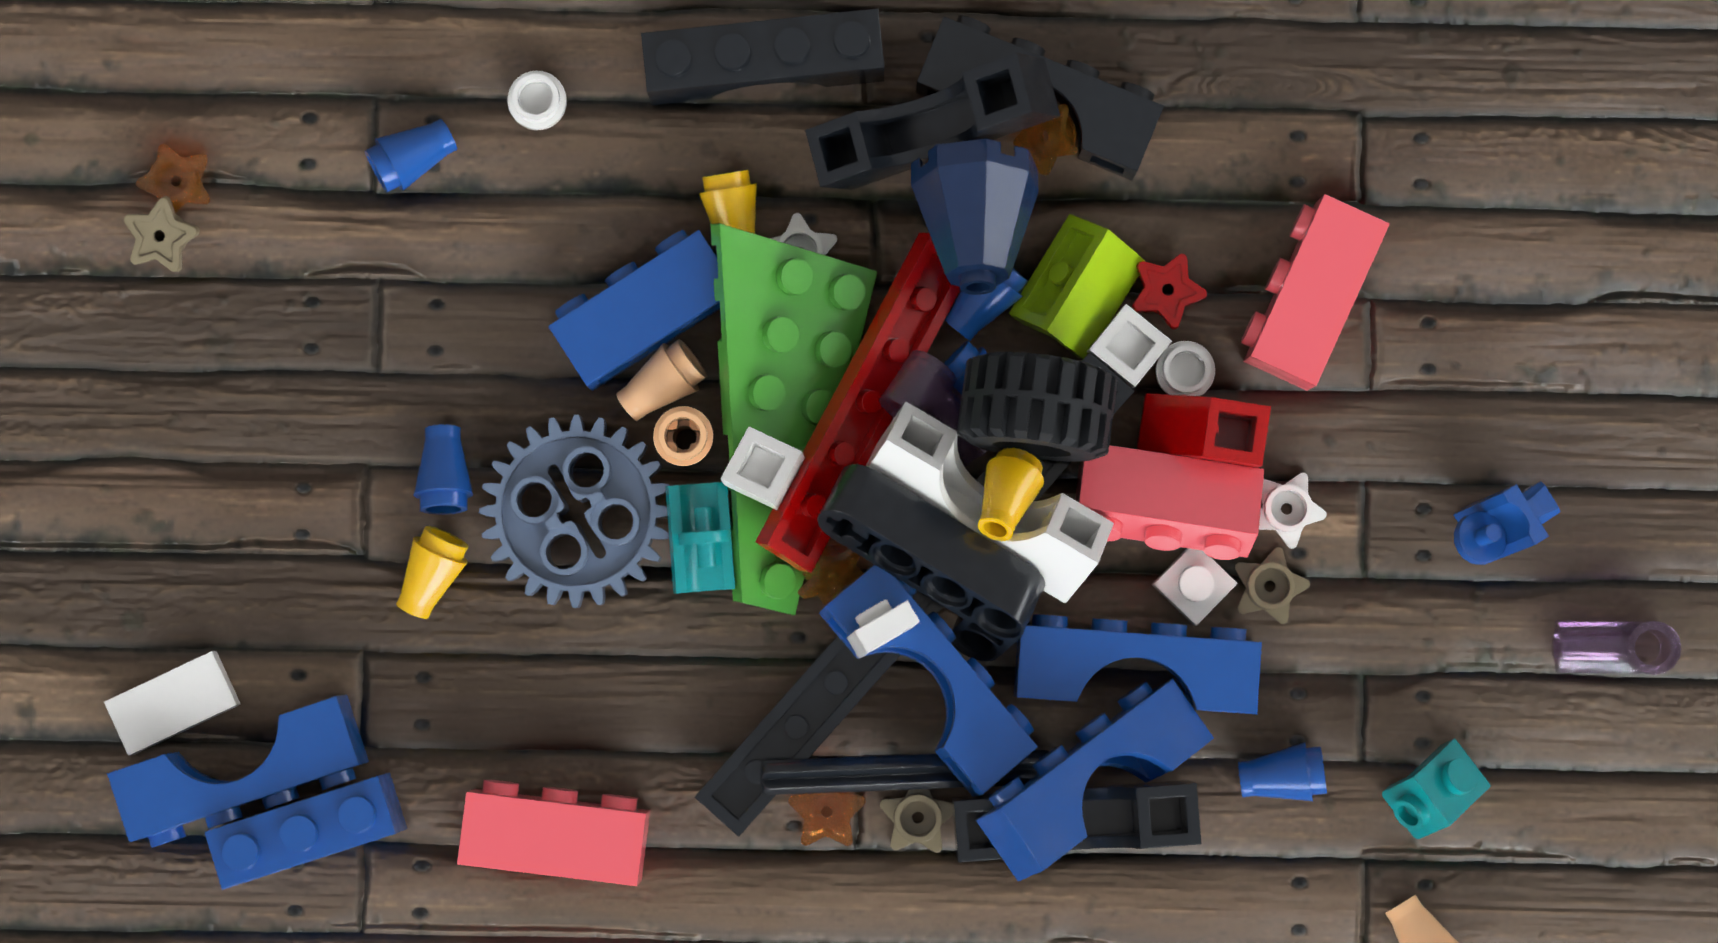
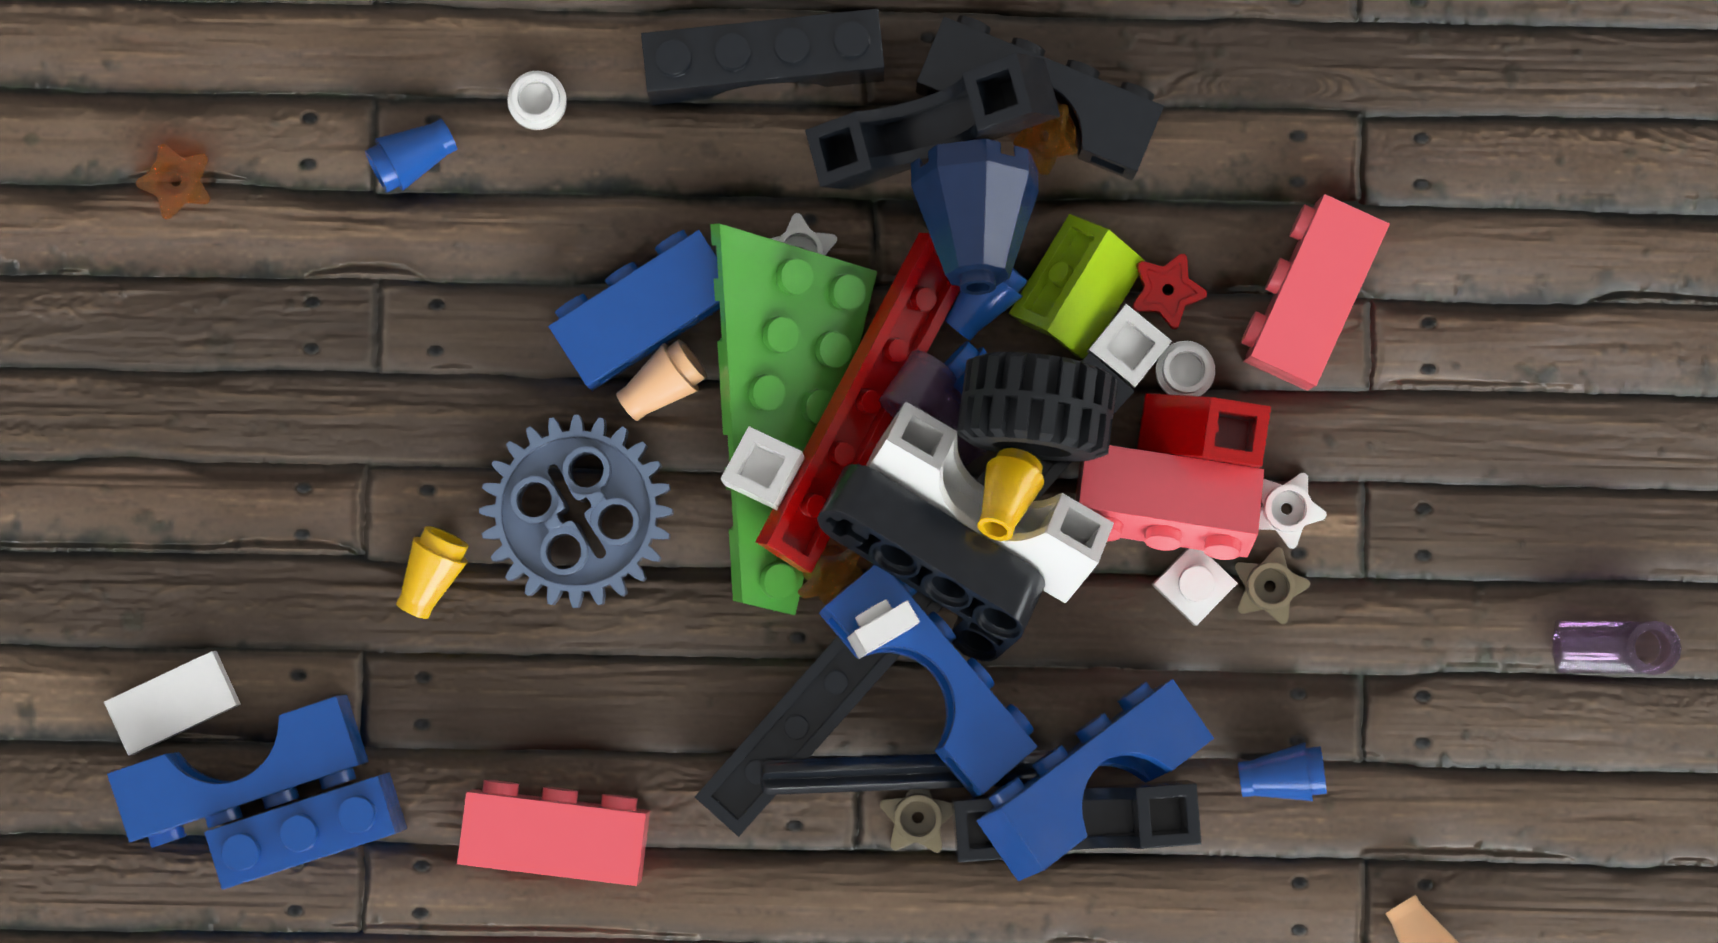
dark tan plate [123,196,200,272] -> none
blue cone [414,425,473,515] -> none
light nougat cone [653,406,713,466] -> none
teal hips [665,482,735,594] -> none
yellow cone [699,170,757,234] -> none
clear orange plate [788,792,866,846] -> none
blue arch [1014,614,1262,714] -> none
teal bracket [1382,738,1491,839] -> none
blue hips [1453,481,1560,565] -> none

